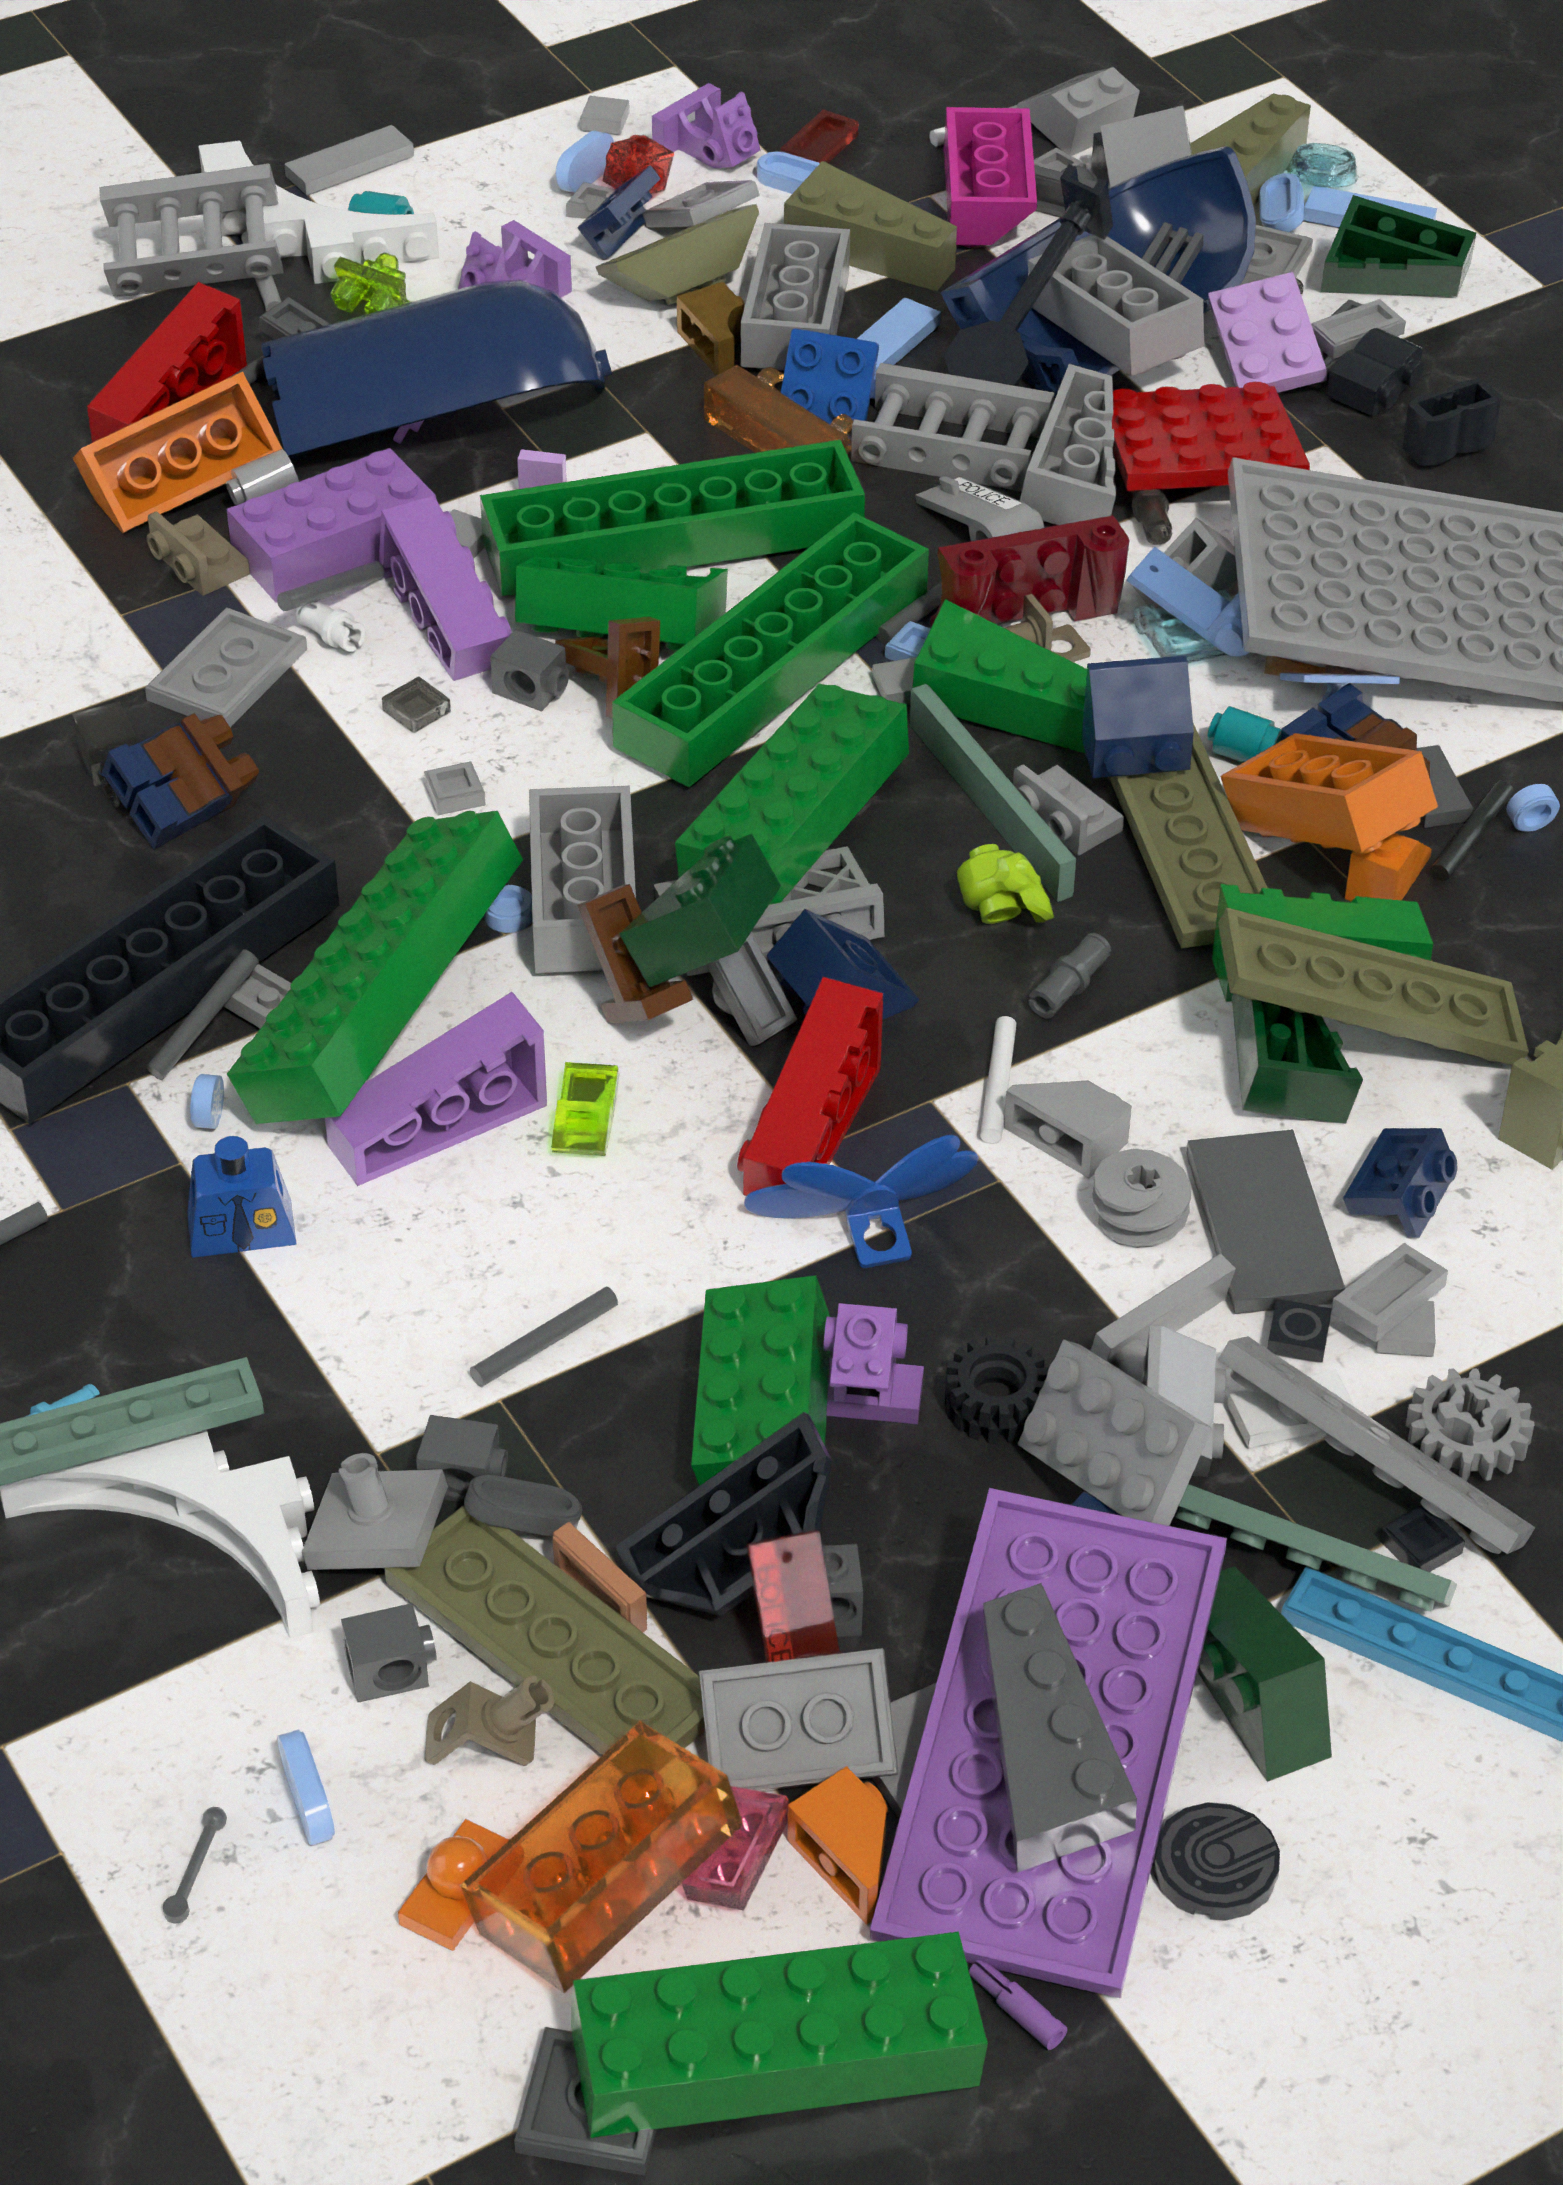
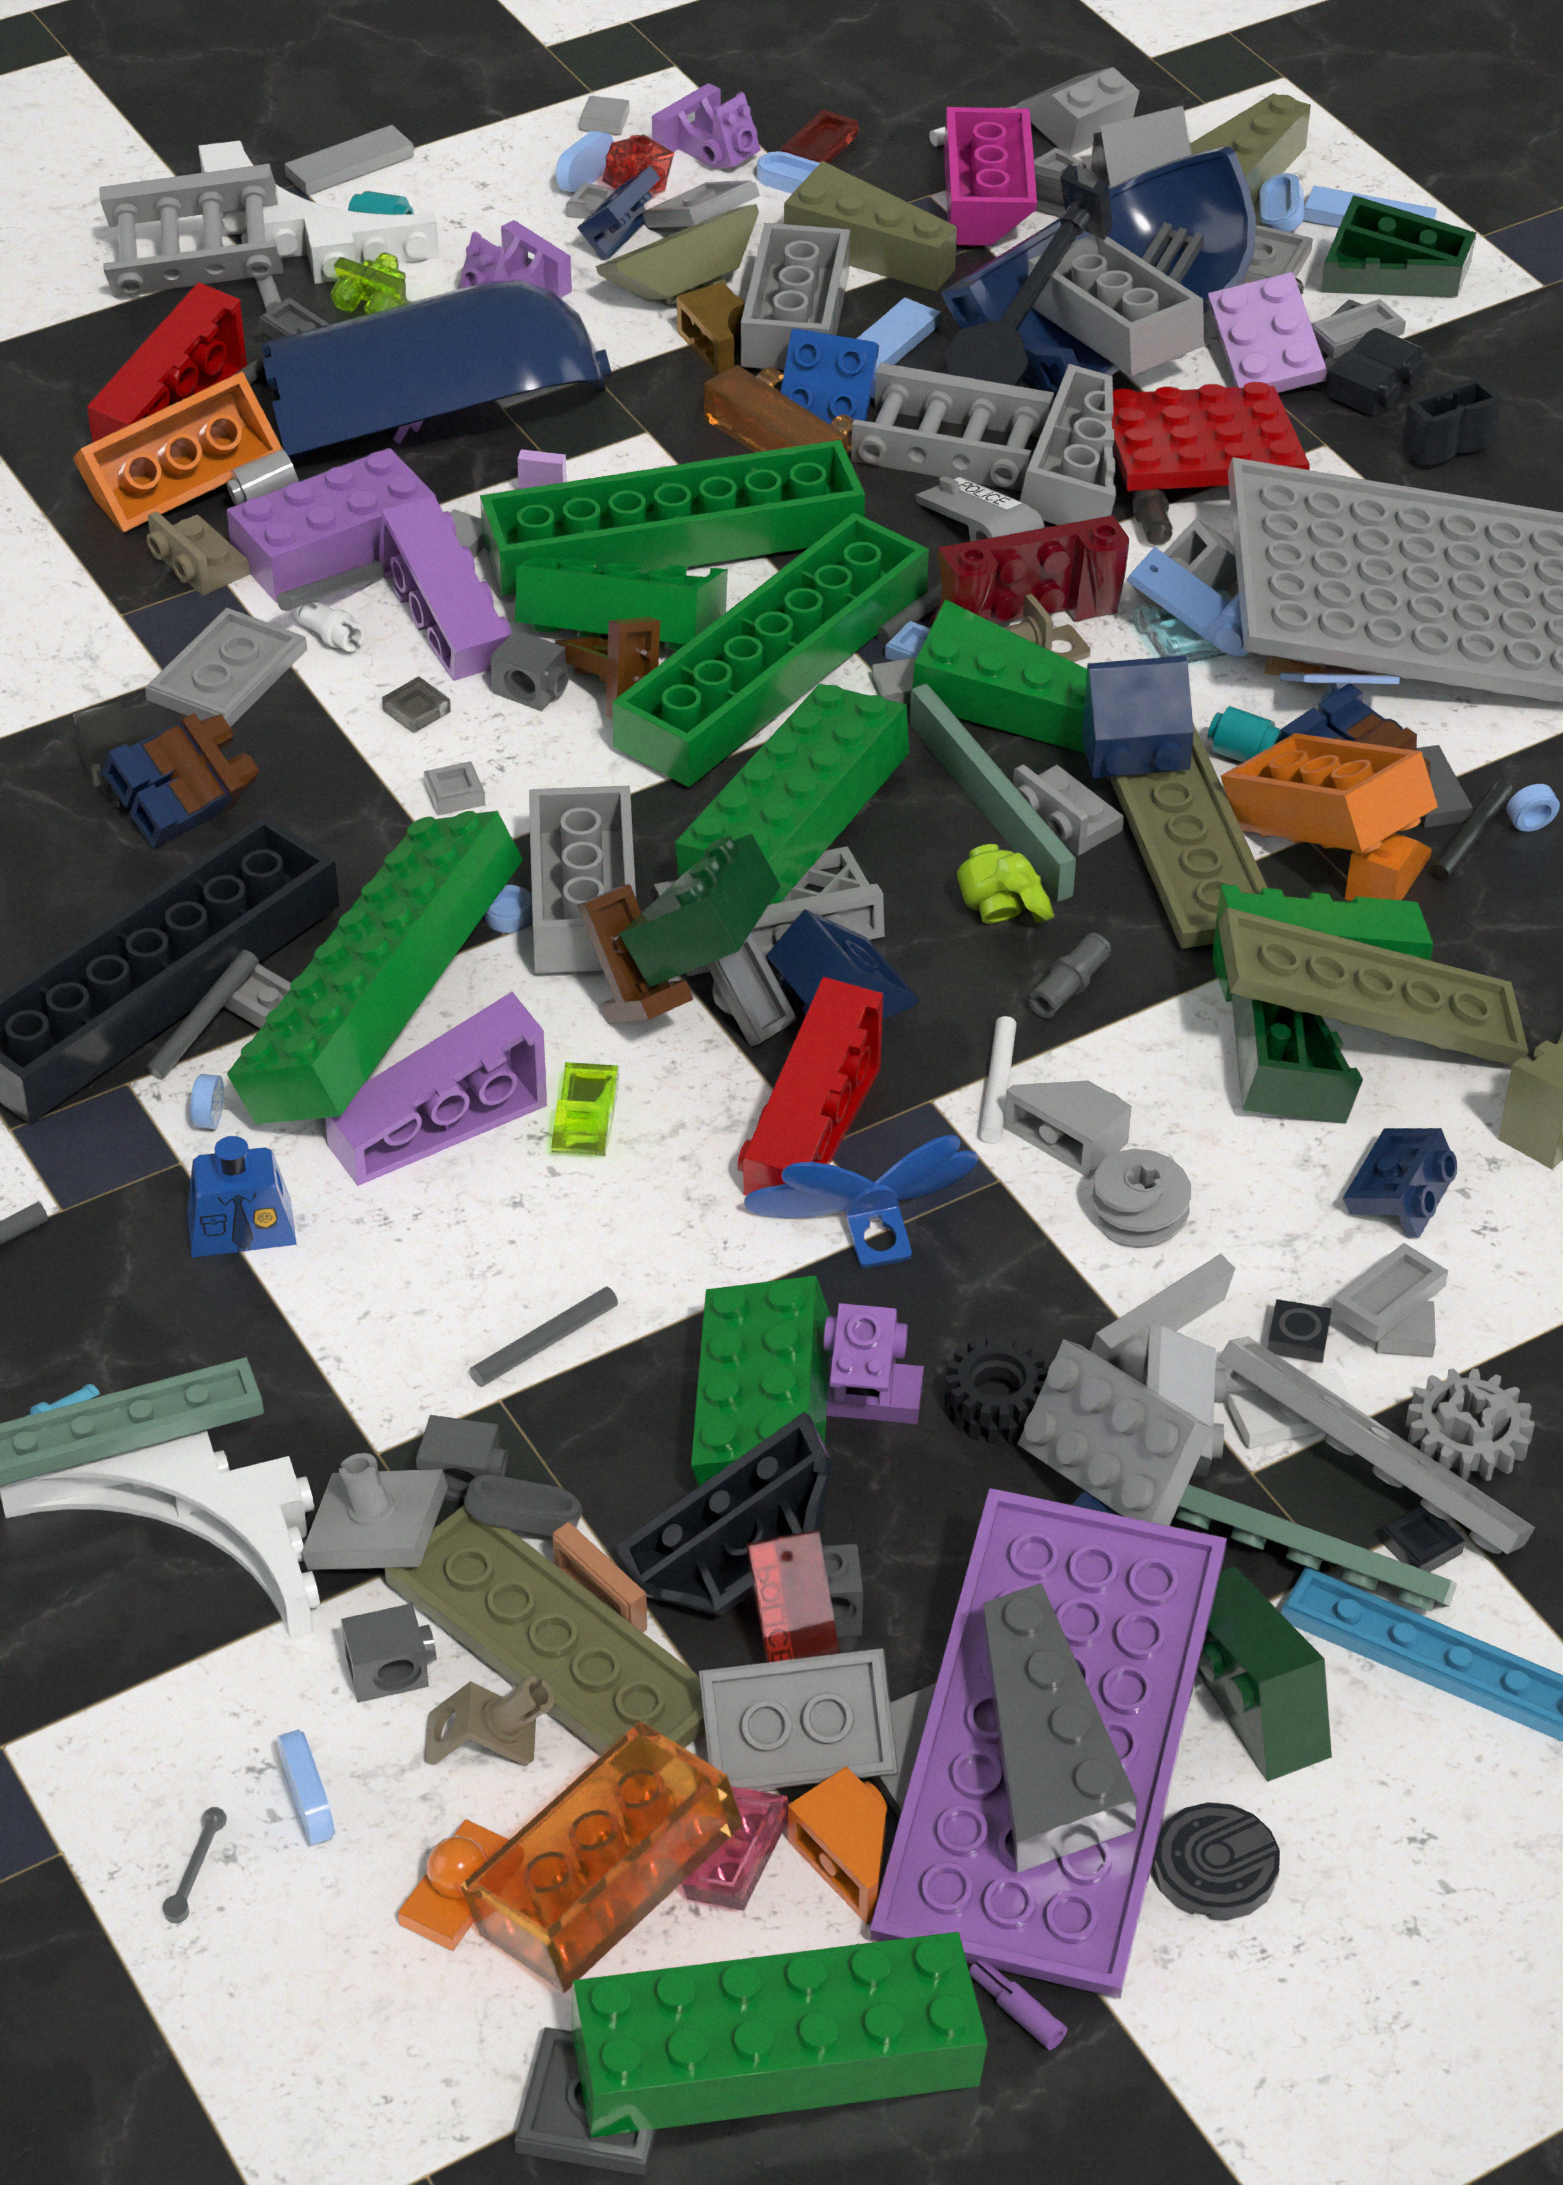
dark grey tile [1186,1129,1346,1314] -> none
clear light blue hat [1286,143,1359,188] -> none

